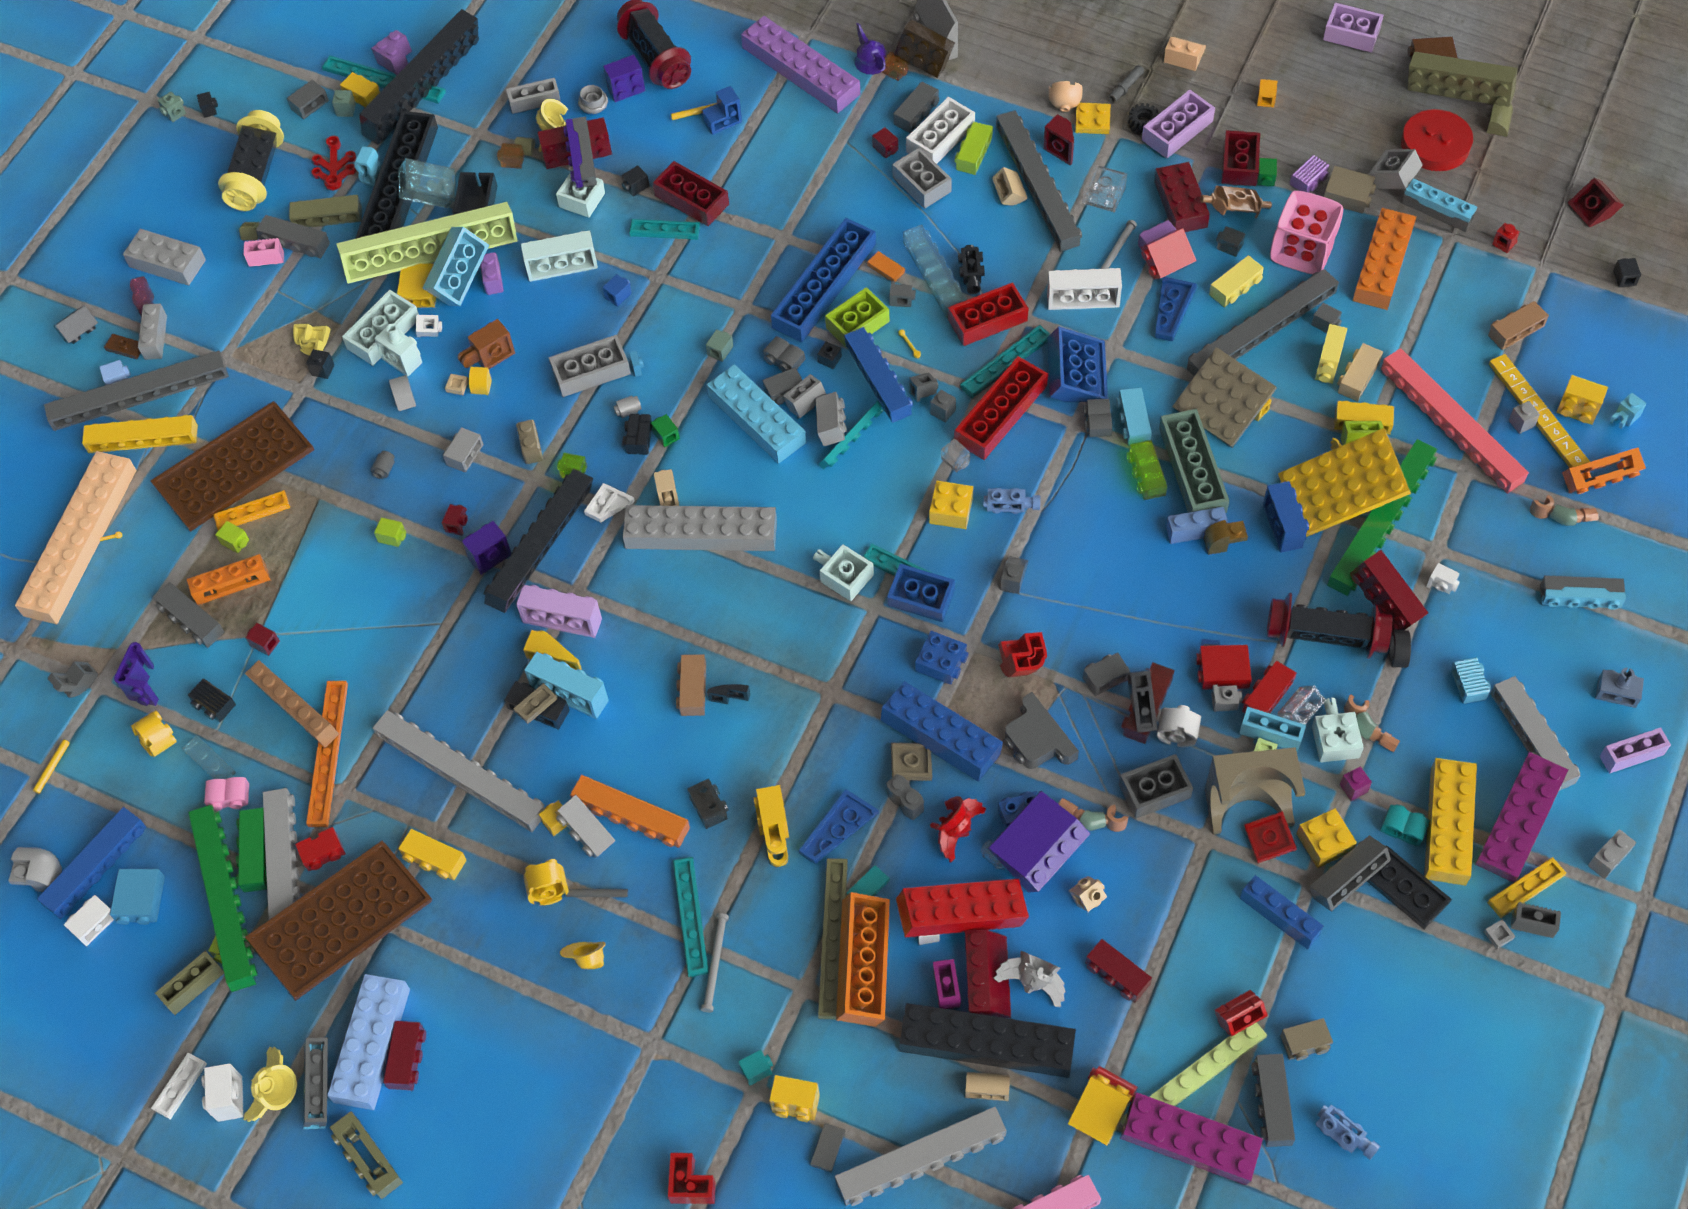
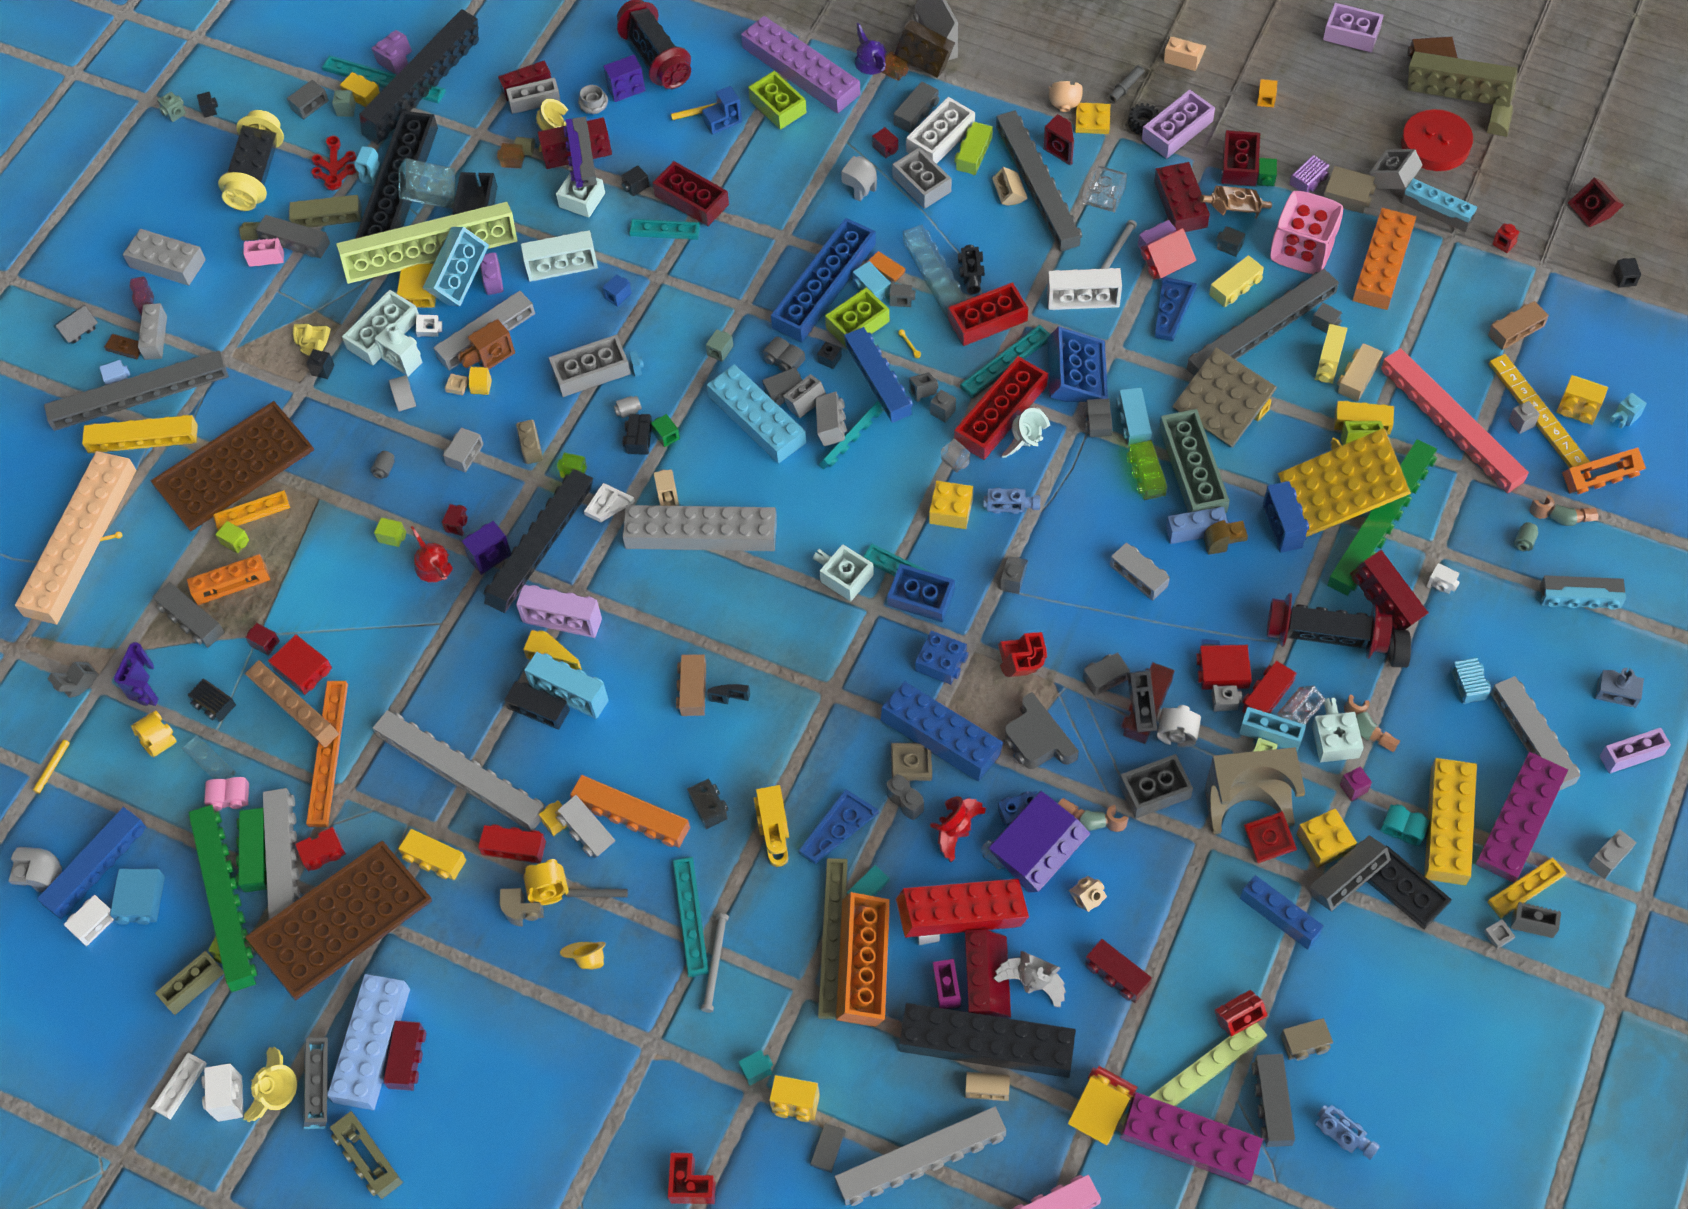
dark tan plate [514,683,557,724] -> none
none -> red brick [268,634,332,695]
none -> red helmet [411,526,453,582]
none -> light grey brick [433,291,535,371]
none -> red brick [478,824,546,864]
none -> dark red brick [498,60,552,101]
none -> dark tan brick [500,888,544,926]
none -> lime brick [748,70,807,130]
none -> light grey brick [841,156,877,201]
none -> medium azure brick [852,261,891,301]
none -> light aqua helmet [1002,407,1050,458]
none -> light grey brick [1110,542,1170,601]
none -> sand green brick [1514,522,1538,551]

